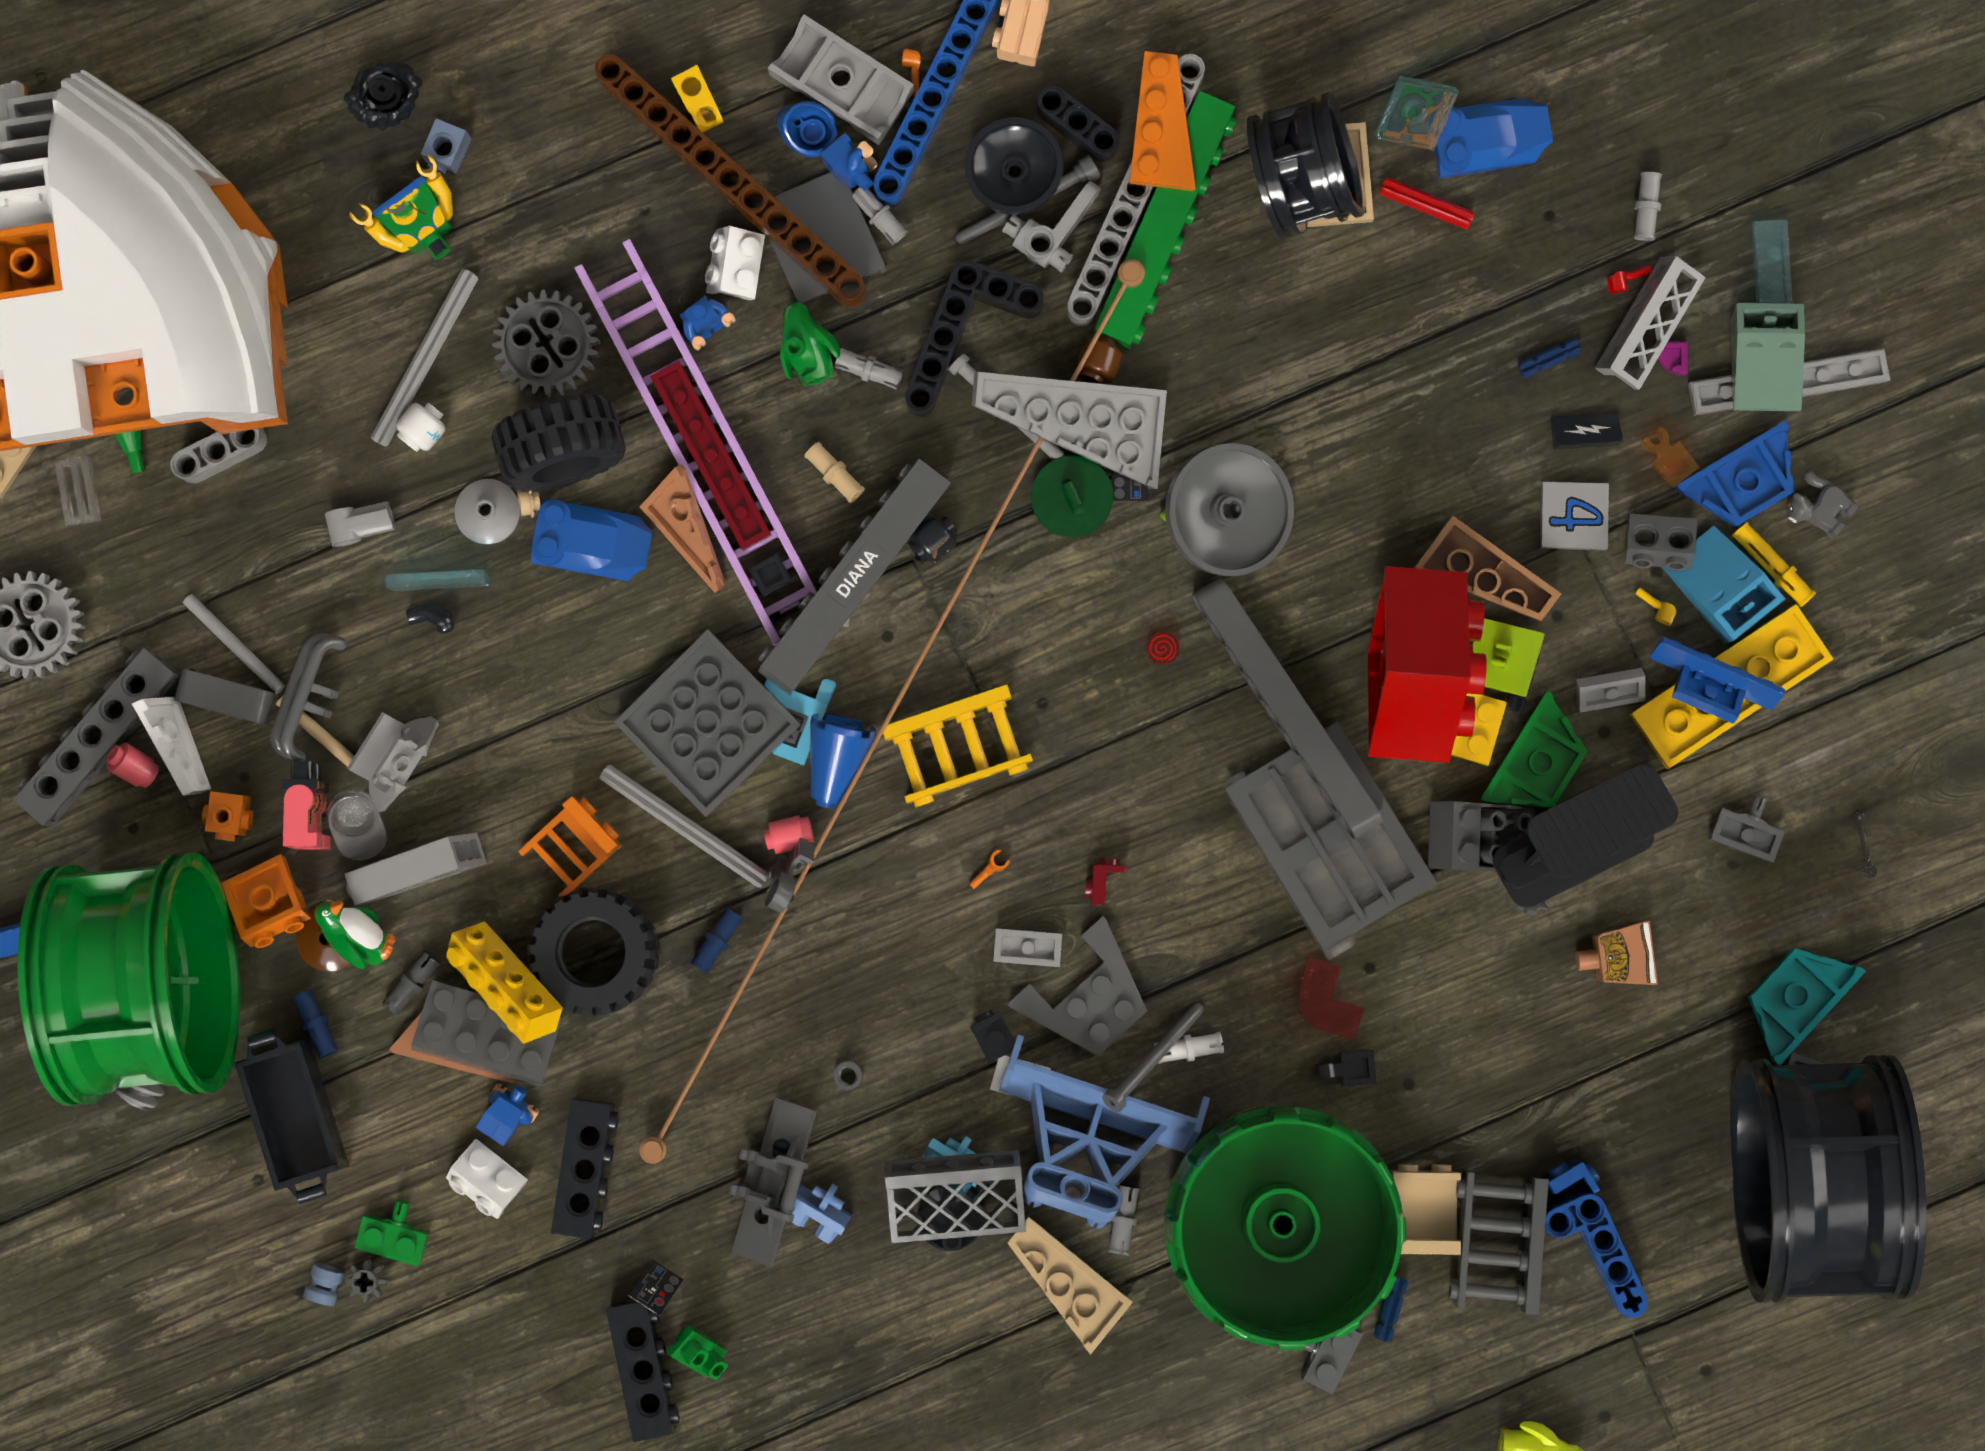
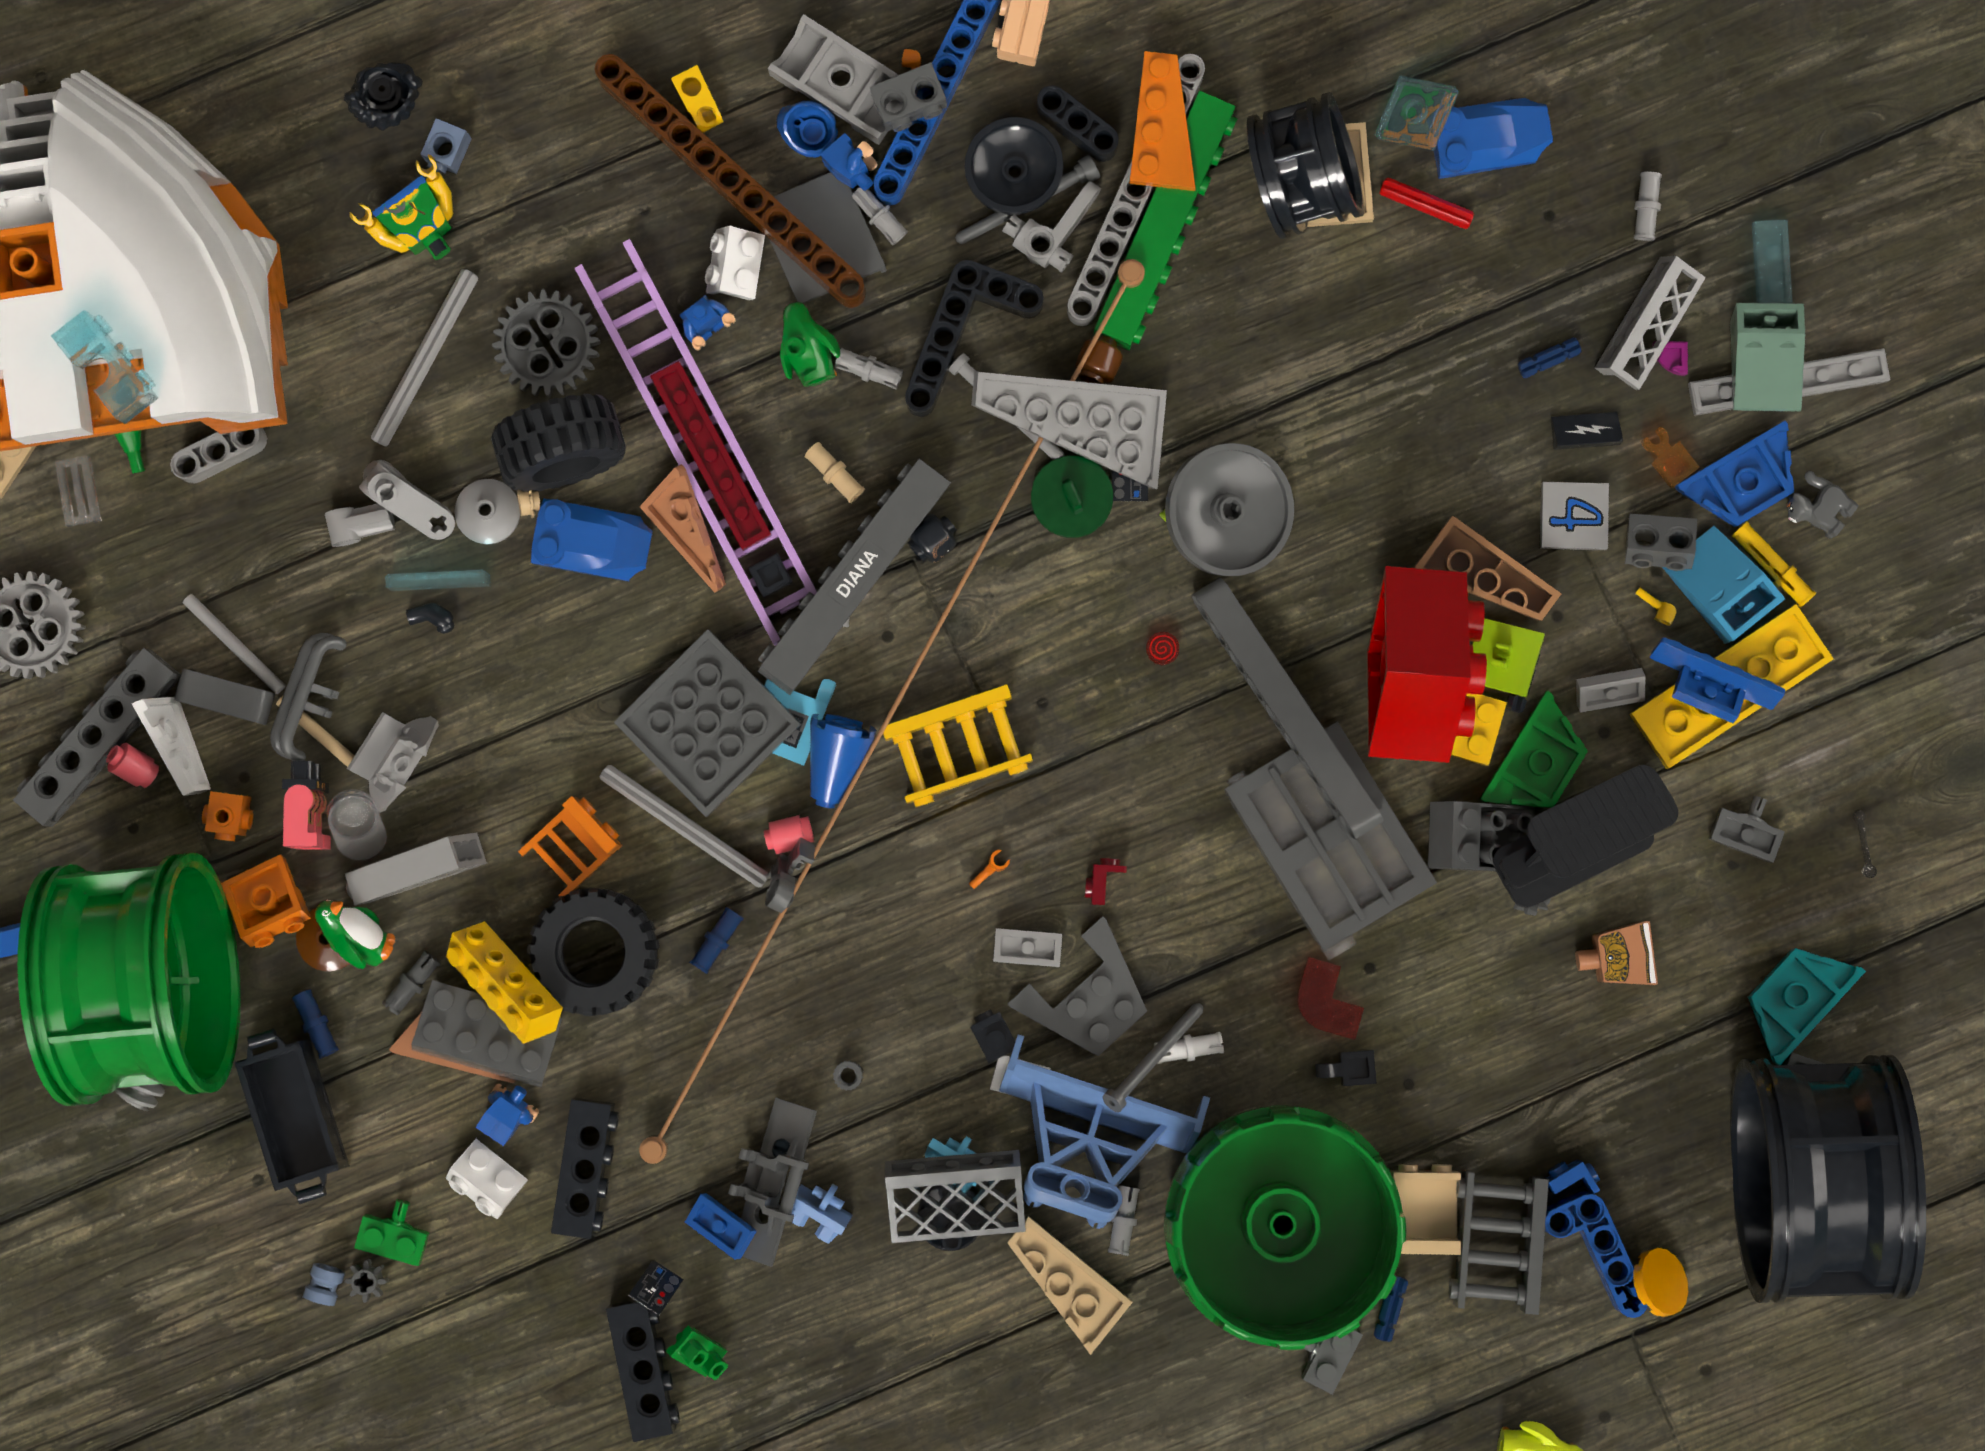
white head [396,402,446,452] -> none
red hand [1607,265,1652,294] -> none
none -> clear light blue arch [51,310,158,424]
none -> light grey piece [359,460,455,540]
none -> blue plate [685,1193,757,1260]
none -> dark grey brick [870,62,947,132]
none -> light orange tile [1633,1248,1689,1317]

